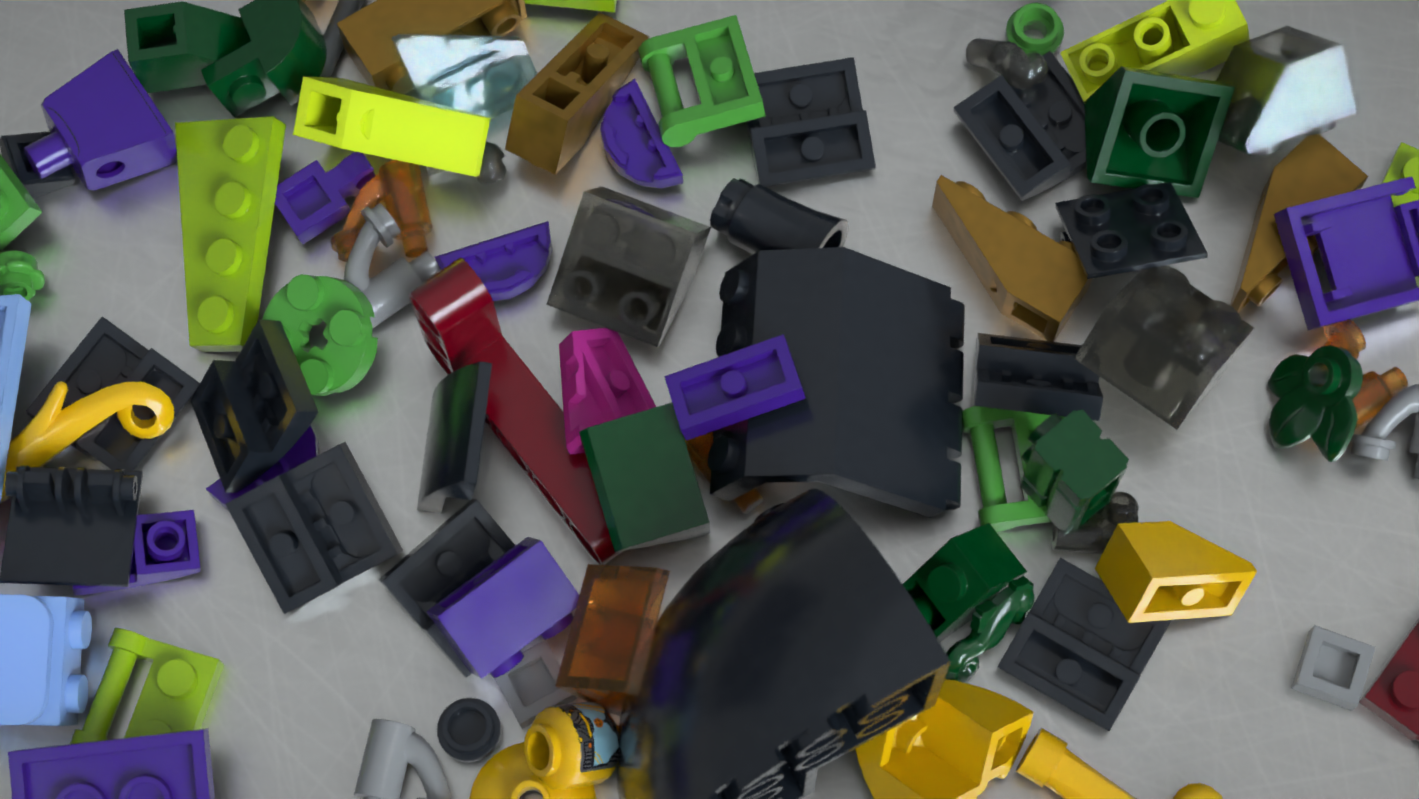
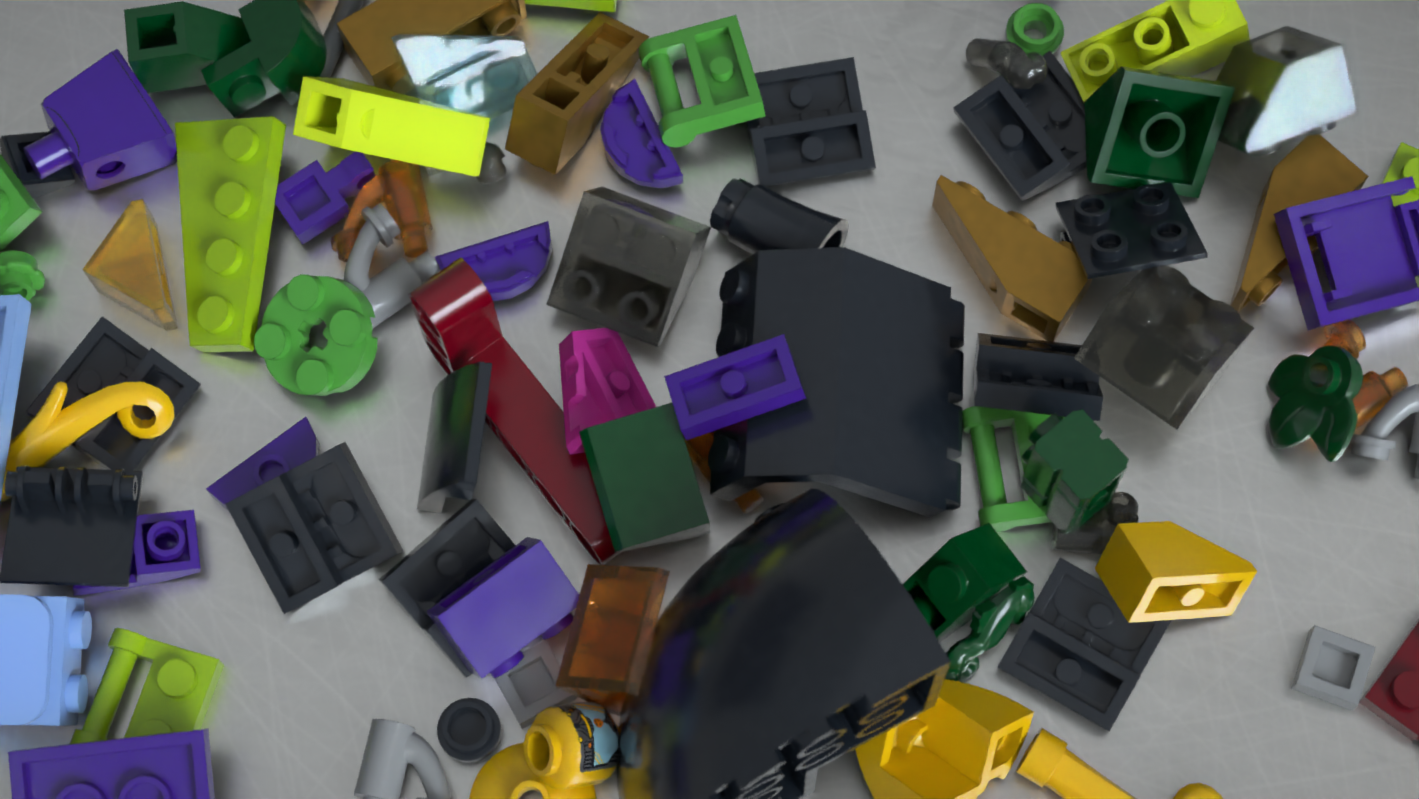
black slope [190,319,319,493] -> none
none -> clear yellow slope [82,199,178,331]

